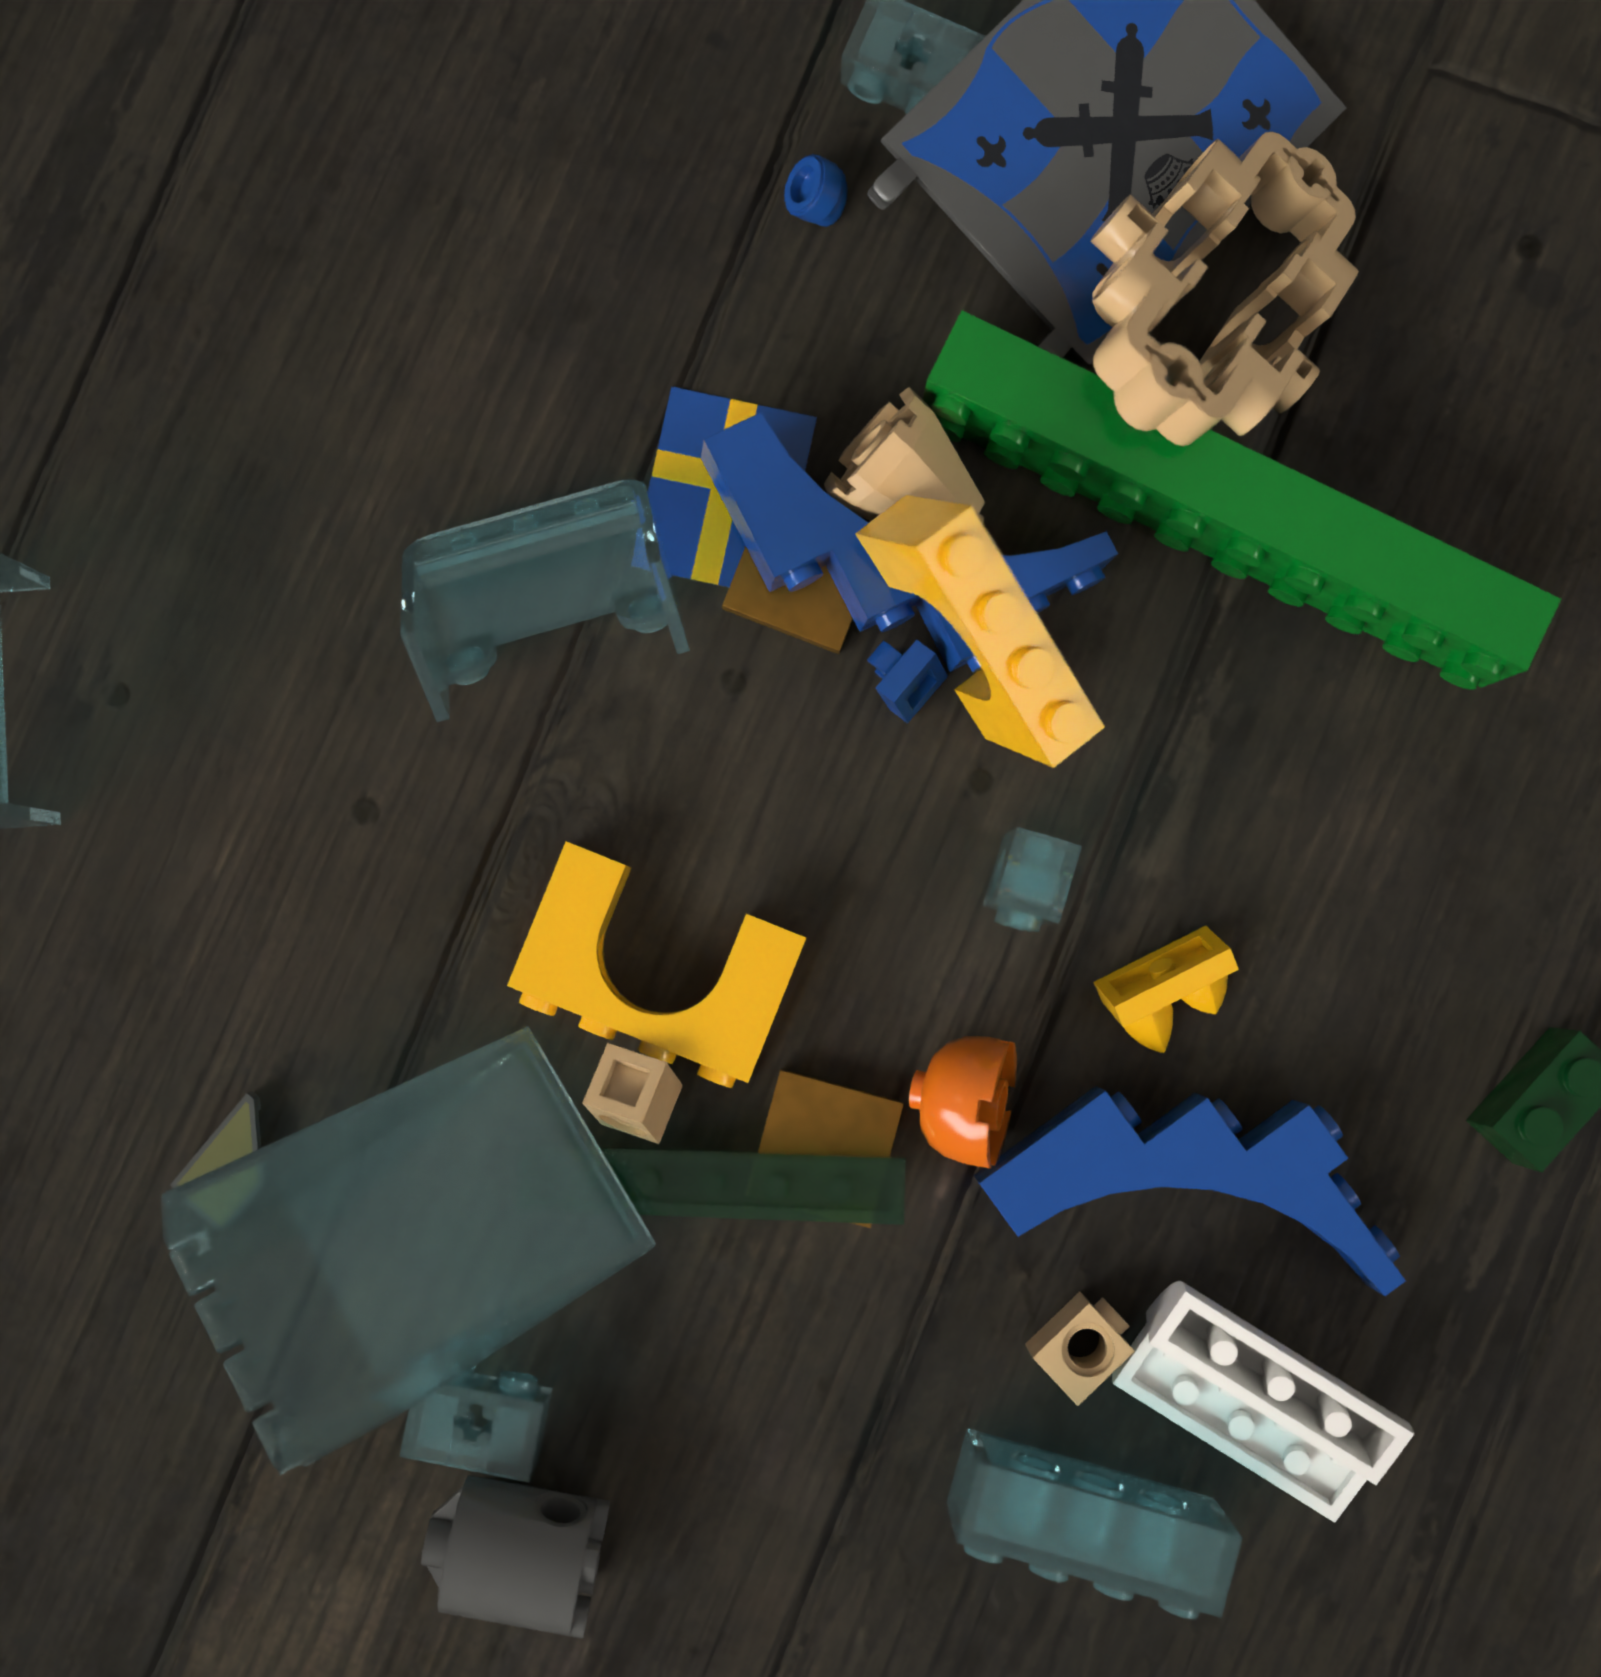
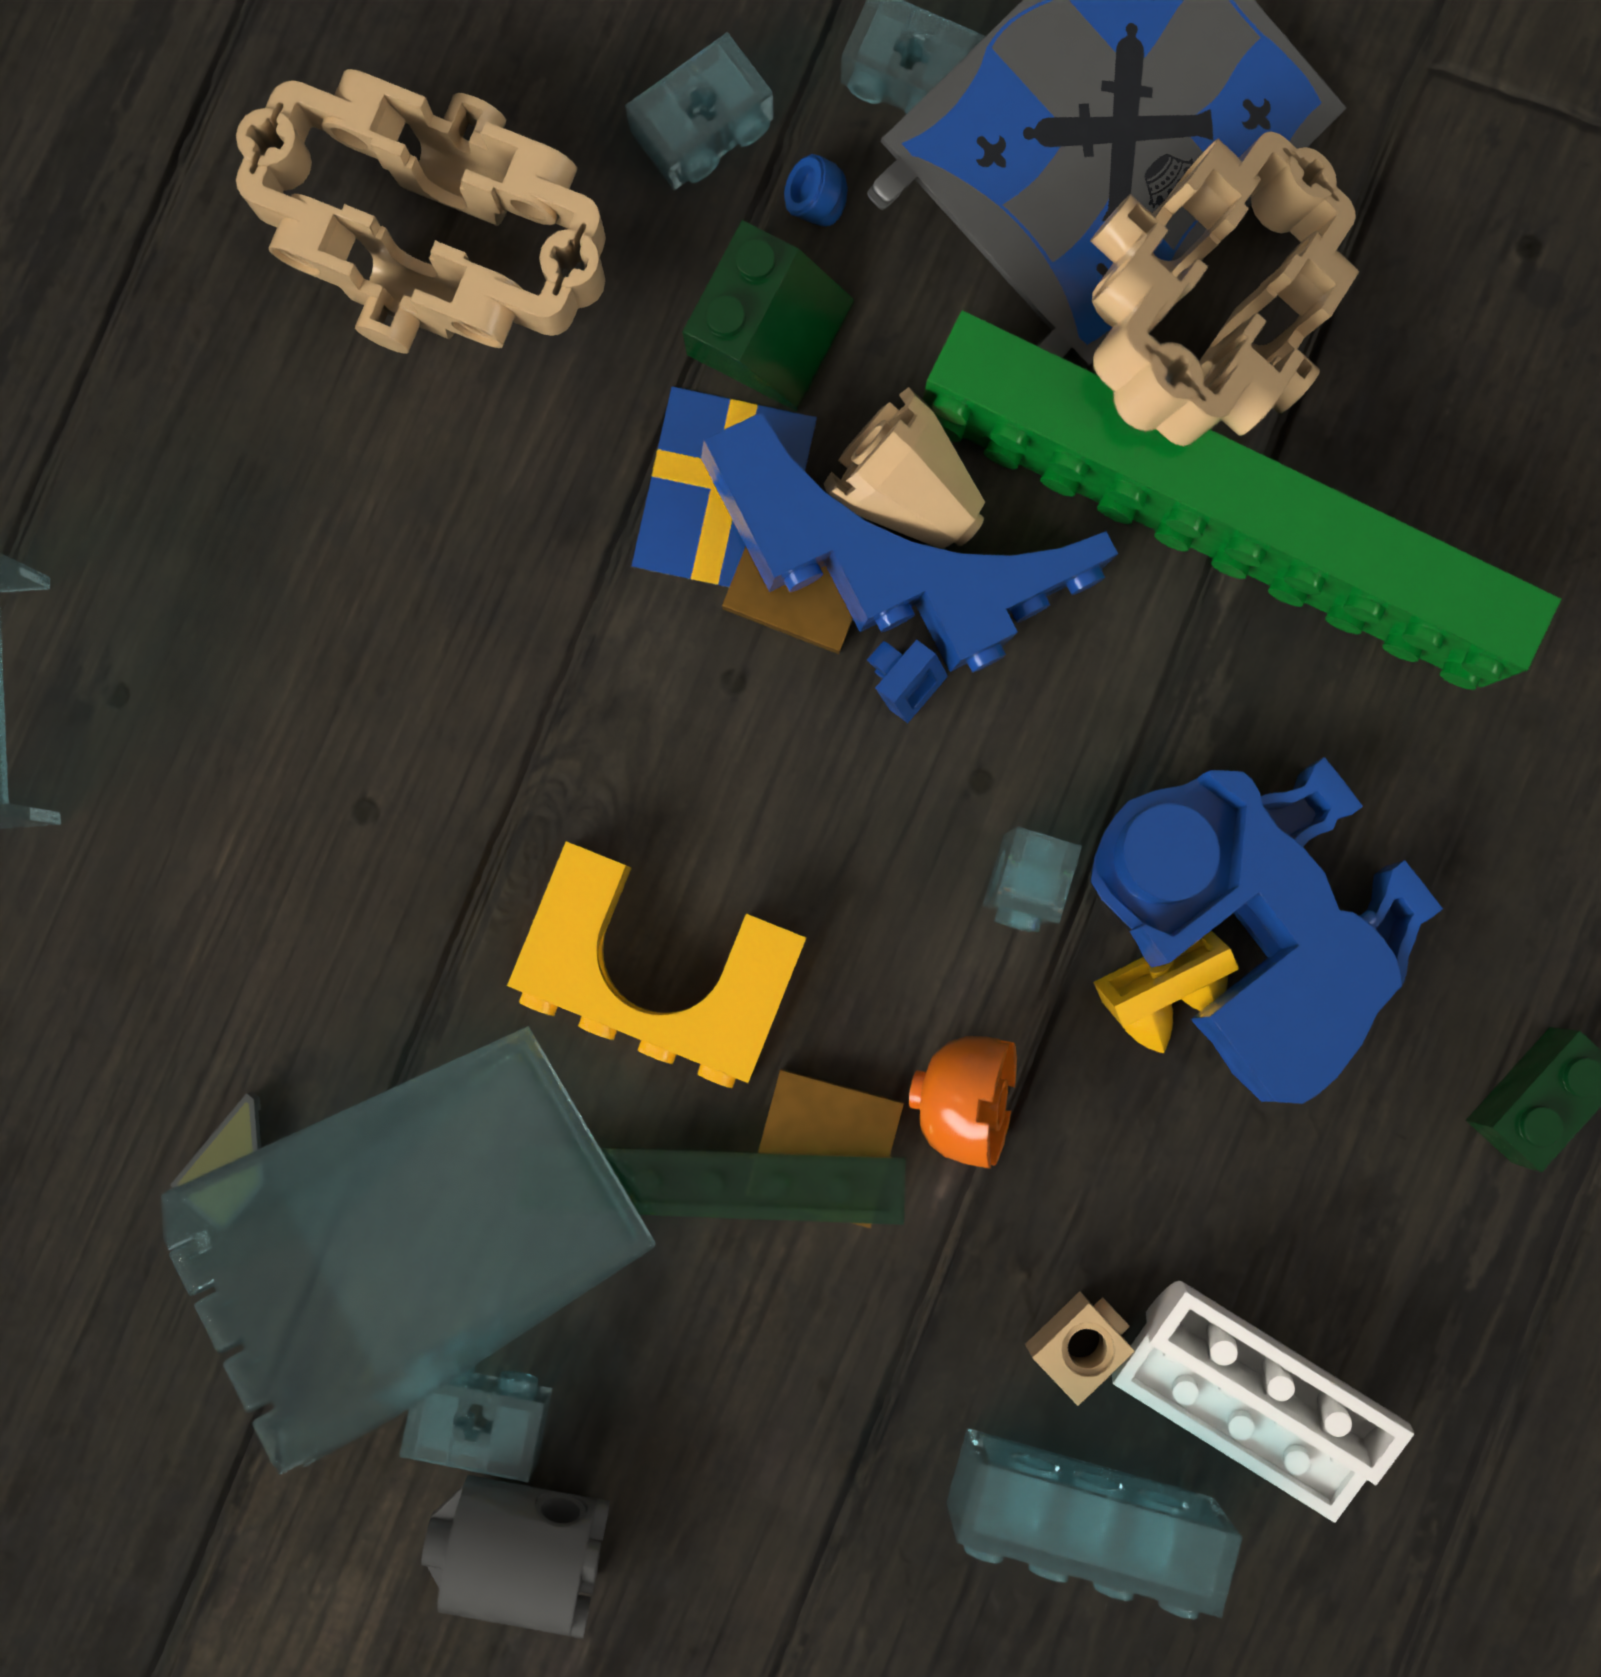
clear light blue windscreen [400,480,690,723] -> none
tan brick [582,1043,683,1144] -> none
yellow arch [855,495,1105,768] -> none
blue arch [974,1086,1406,1296] -> none
none -> tan piece [236,69,606,354]
none -> clear light blue brick [625,32,774,190]
none -> dark green slope [682,220,854,411]
none -> blue animal [1090,757,1443,1104]

